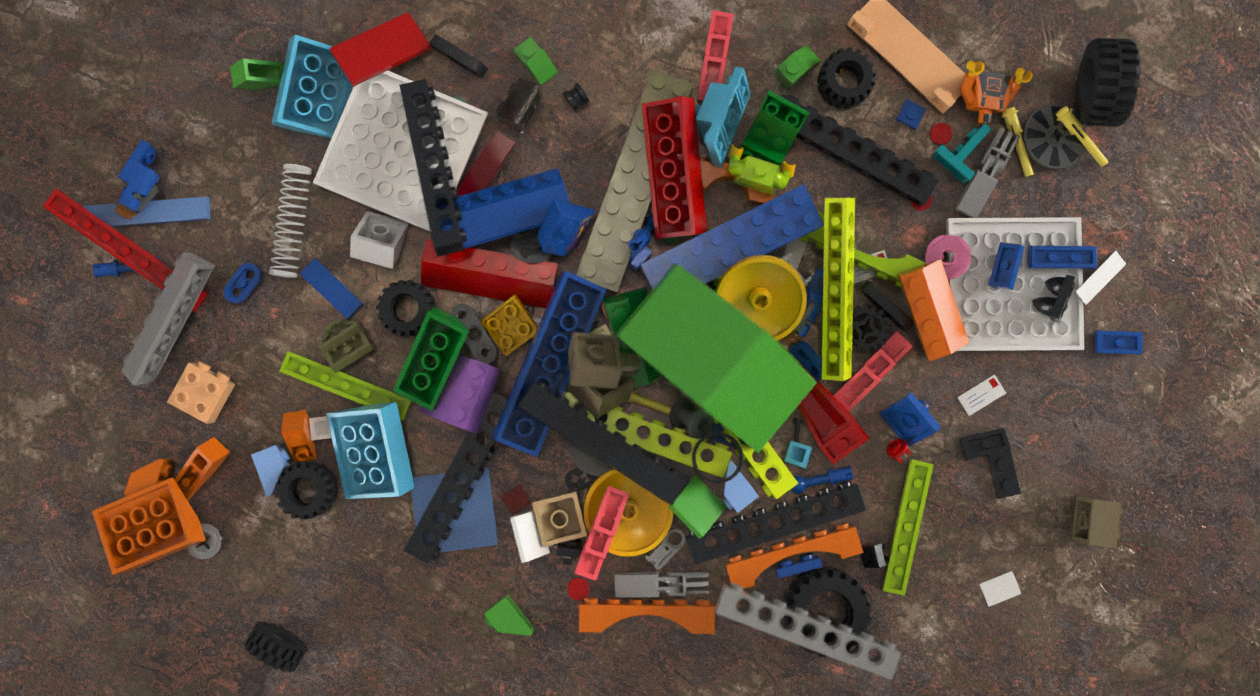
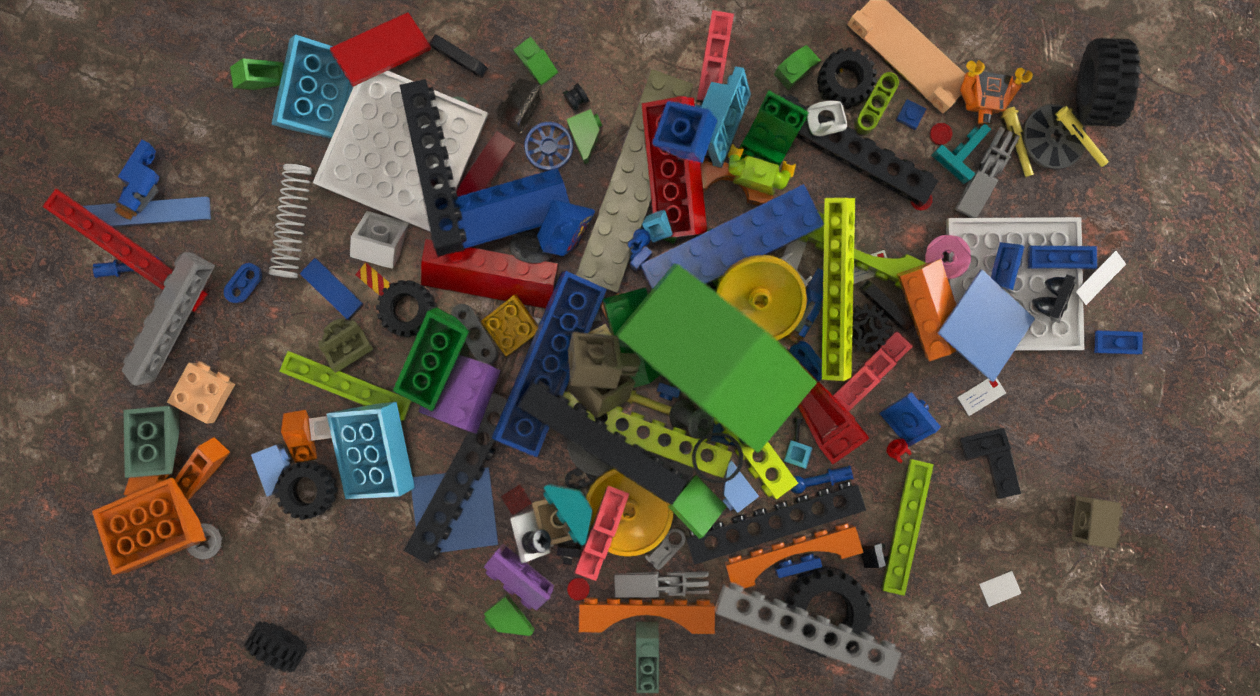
none -> sand green slope [123,406,180,478]
none -> sticker [355,262,391,296]
none -> medium lavender slope [484,544,554,610]
none -> black wheel [522,529,551,554]
none -> blue wheel [524,122,573,171]
none -> teal slope [543,484,593,546]
none -> bright green slope [566,109,602,164]
none -> sand green slope [636,622,659,693]
none -> medium azure slope [642,210,672,242]
none -> blue slope [652,101,718,163]
none -> blue plate [656,382,680,401]
none -> white piece [807,101,847,136]
none -> lime beam [854,72,899,135]
none -> medium blue piece [938,270,1035,382]

